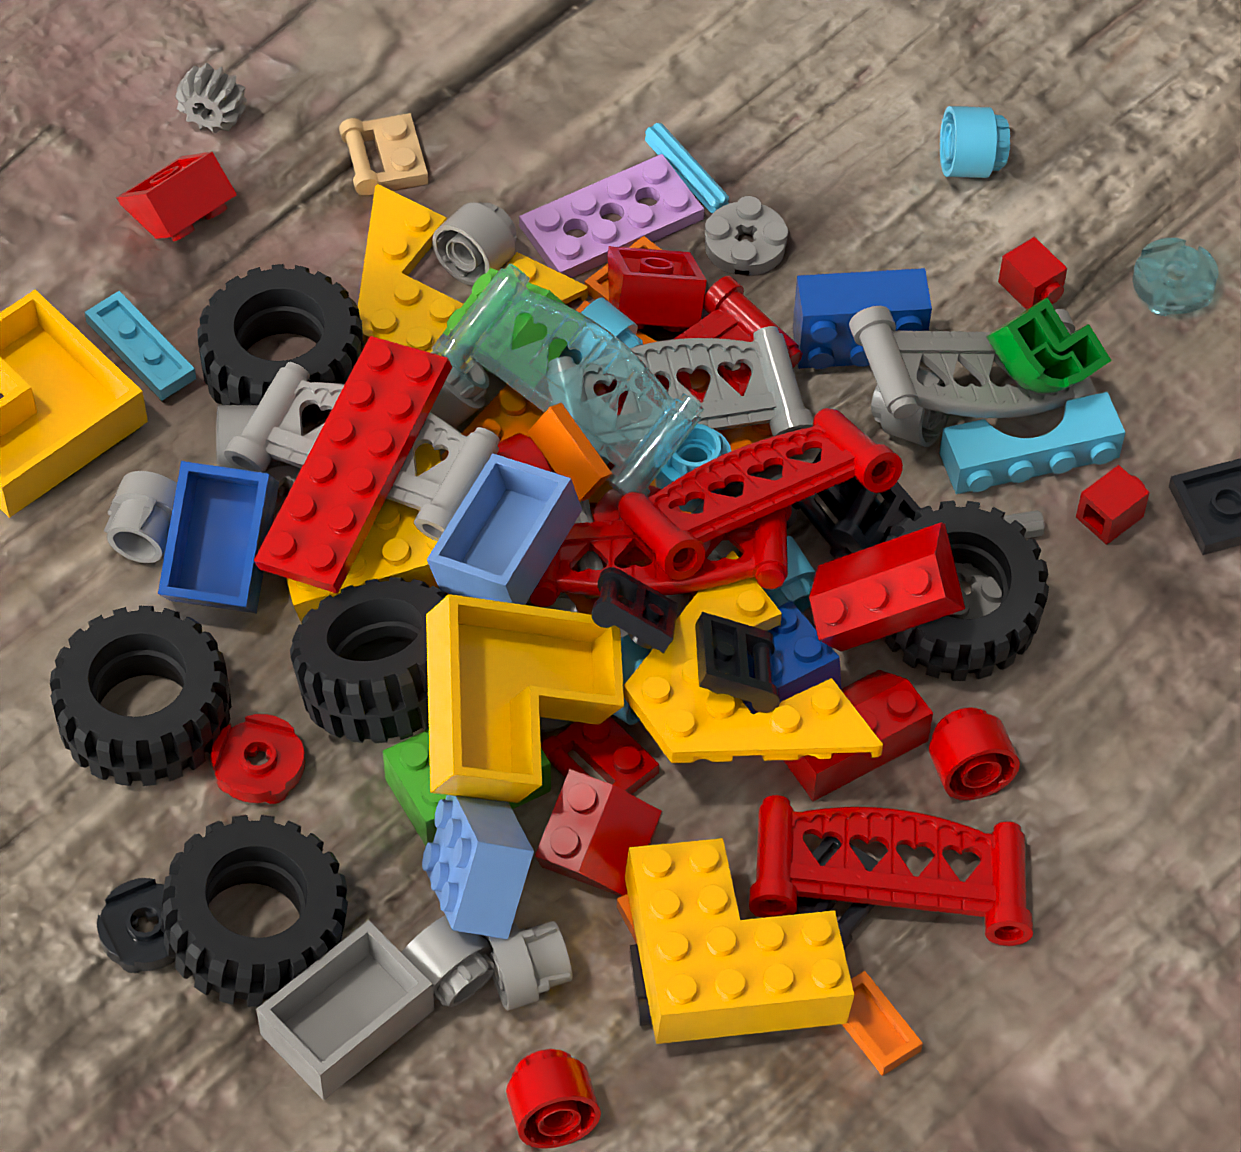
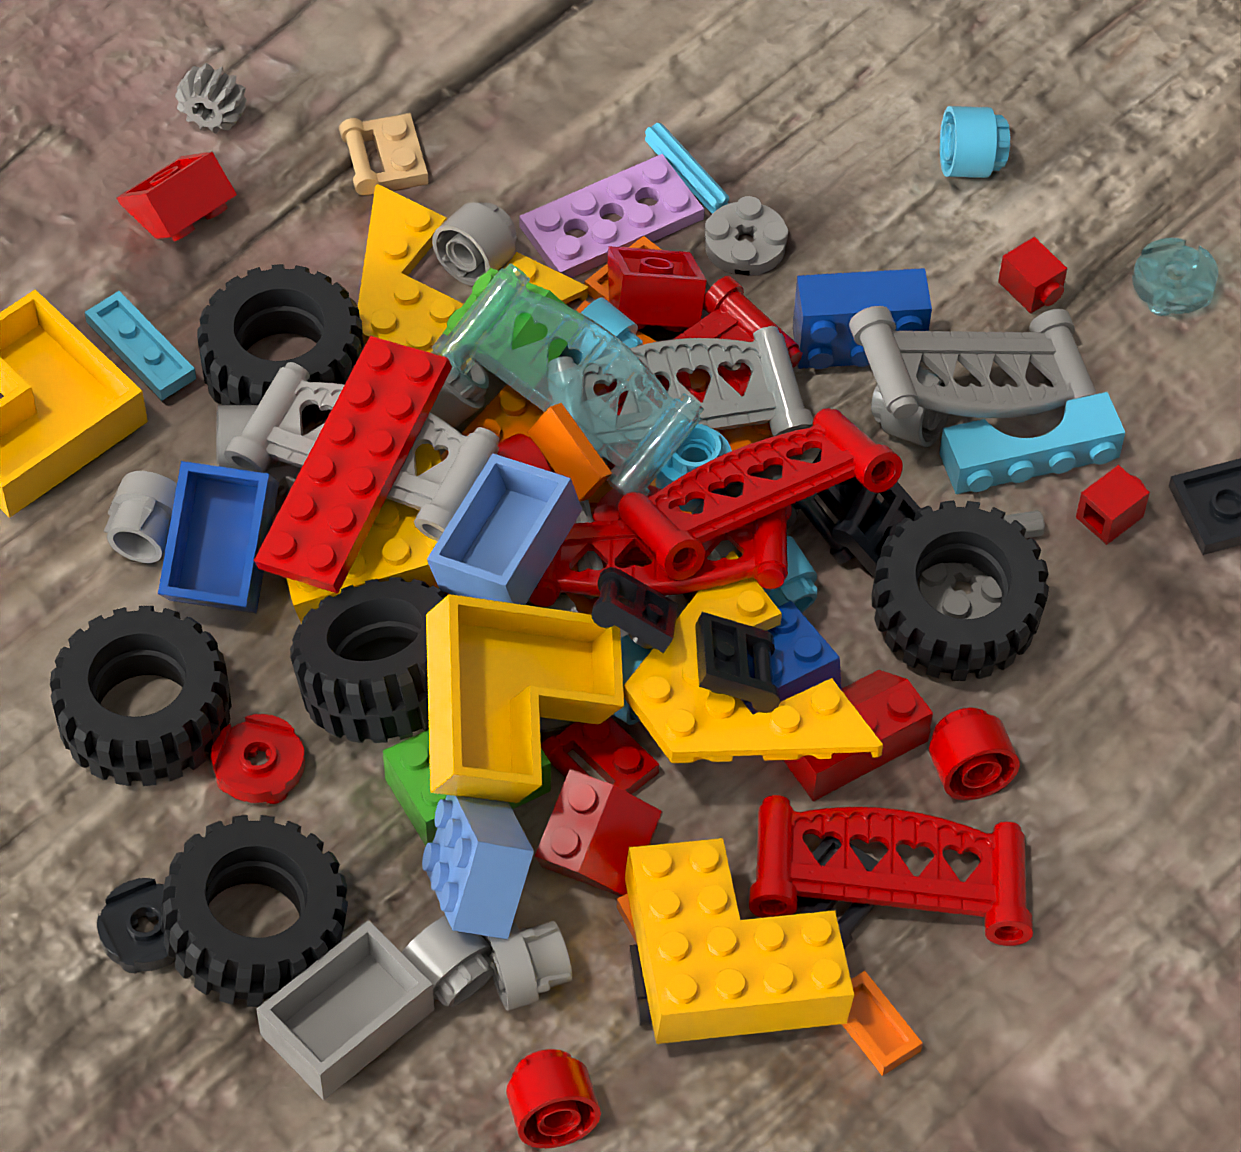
red slope [809,522,965,652] -> none
green brick [986,298,1112,394] -> none

